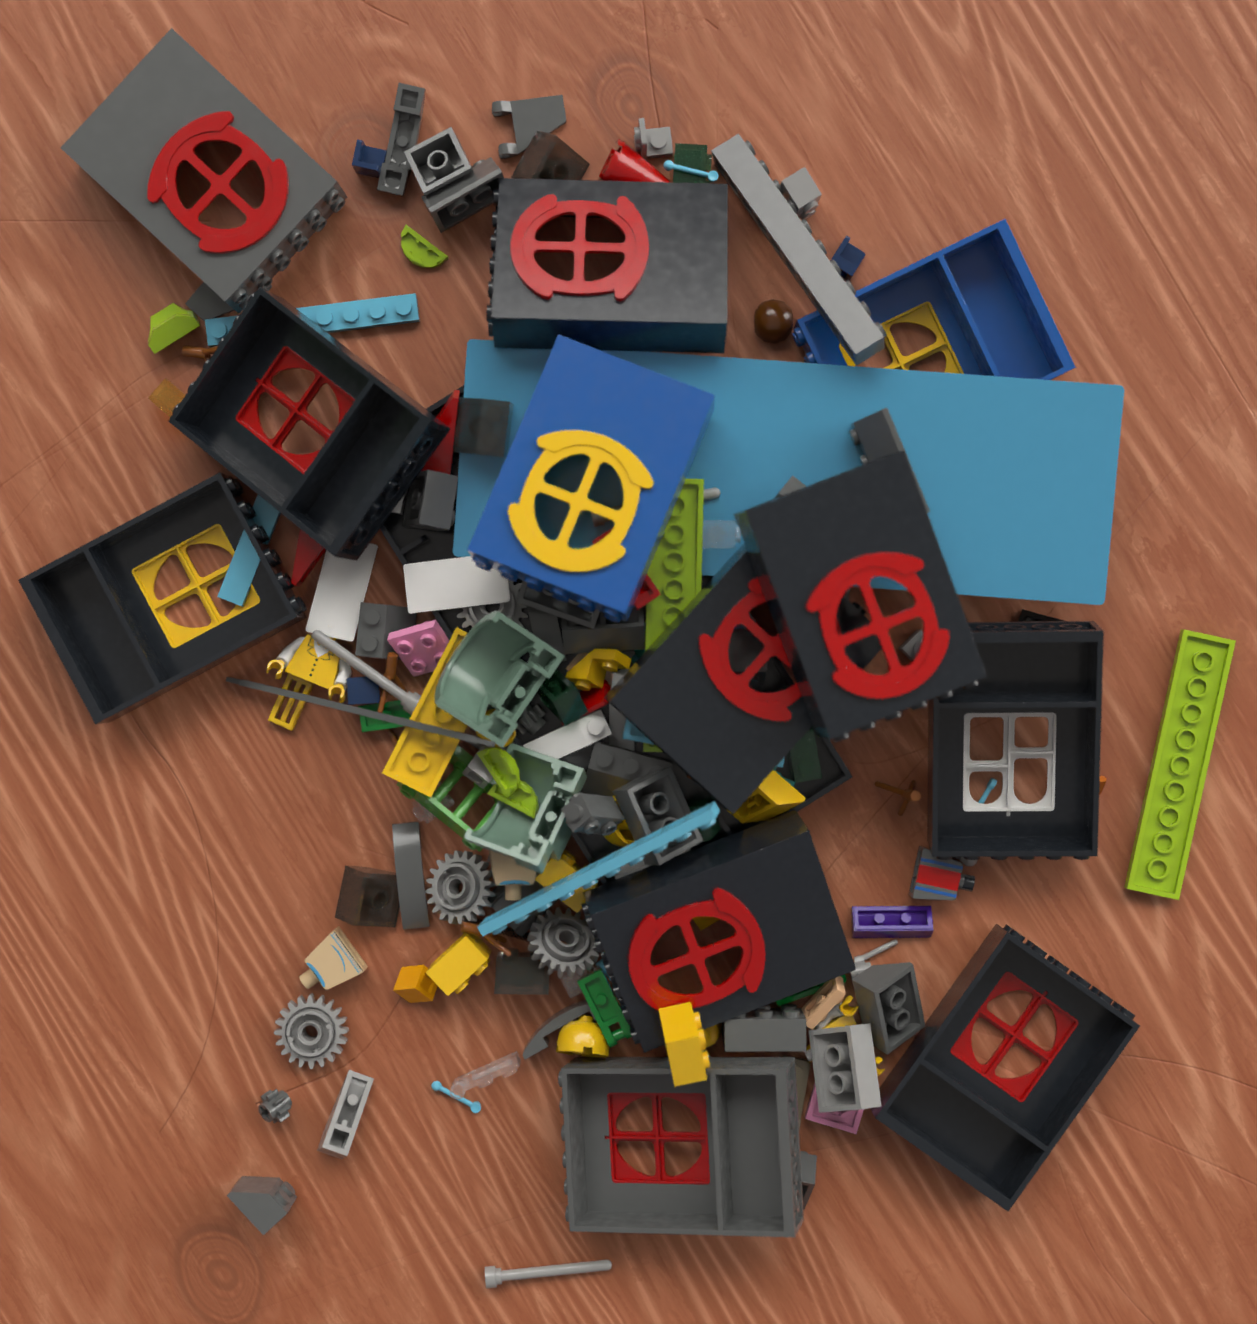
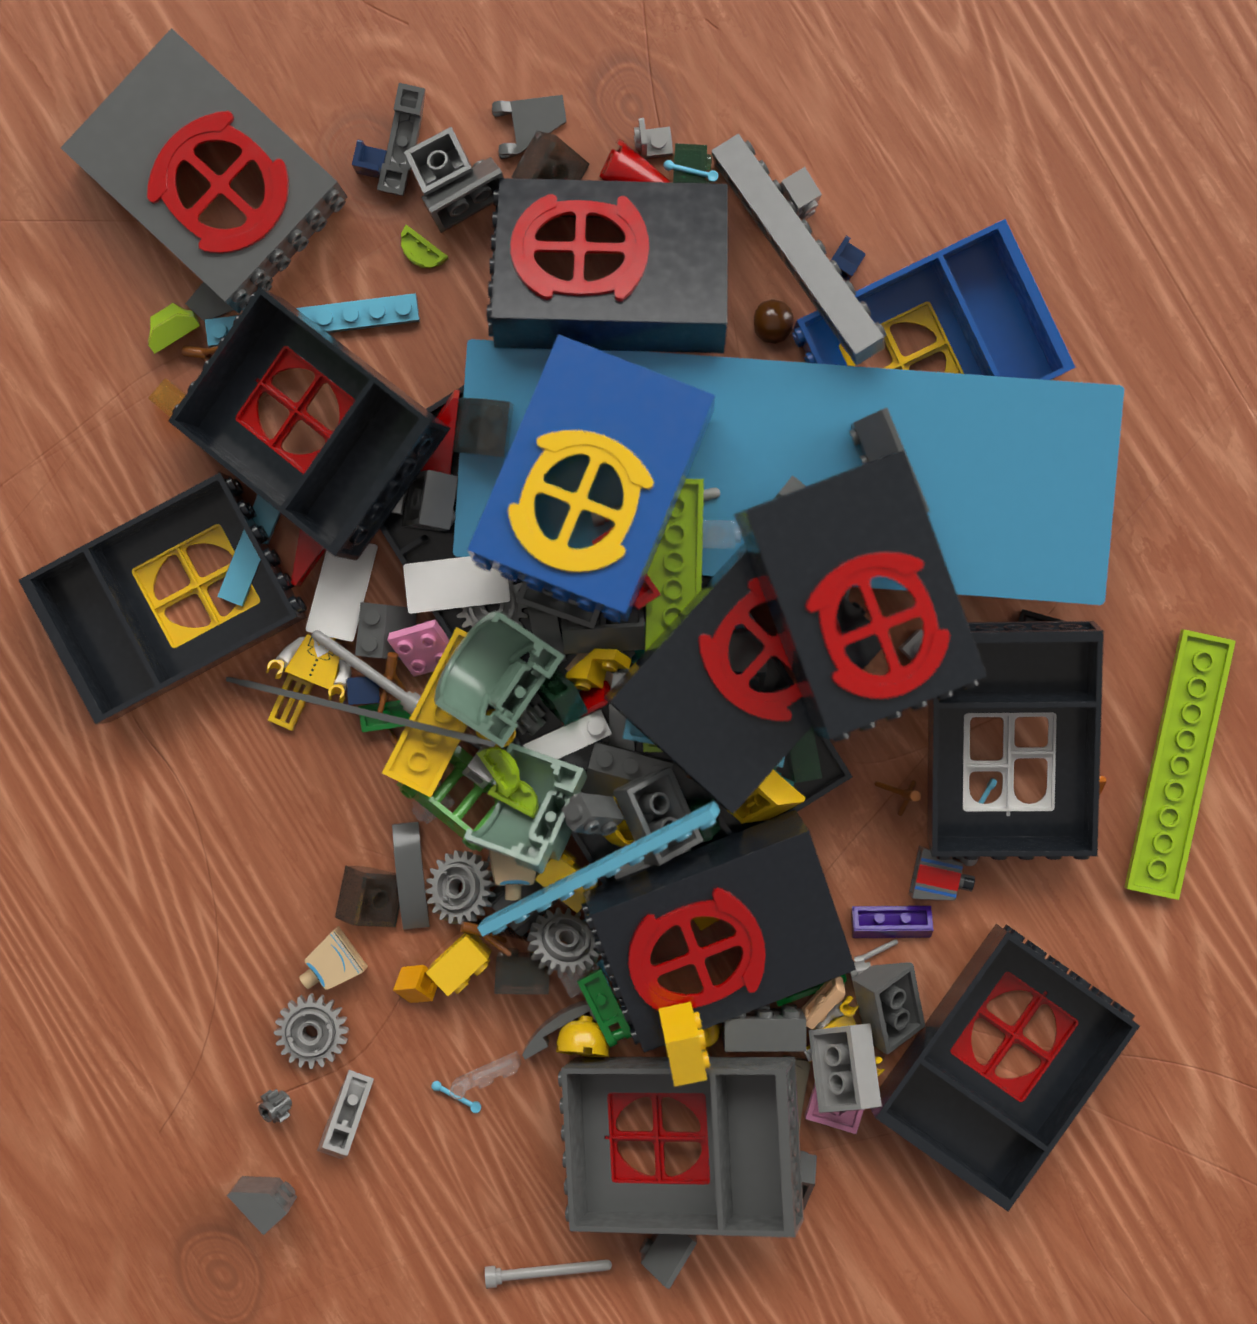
none -> dark grey slope [639,1234,697,1289]

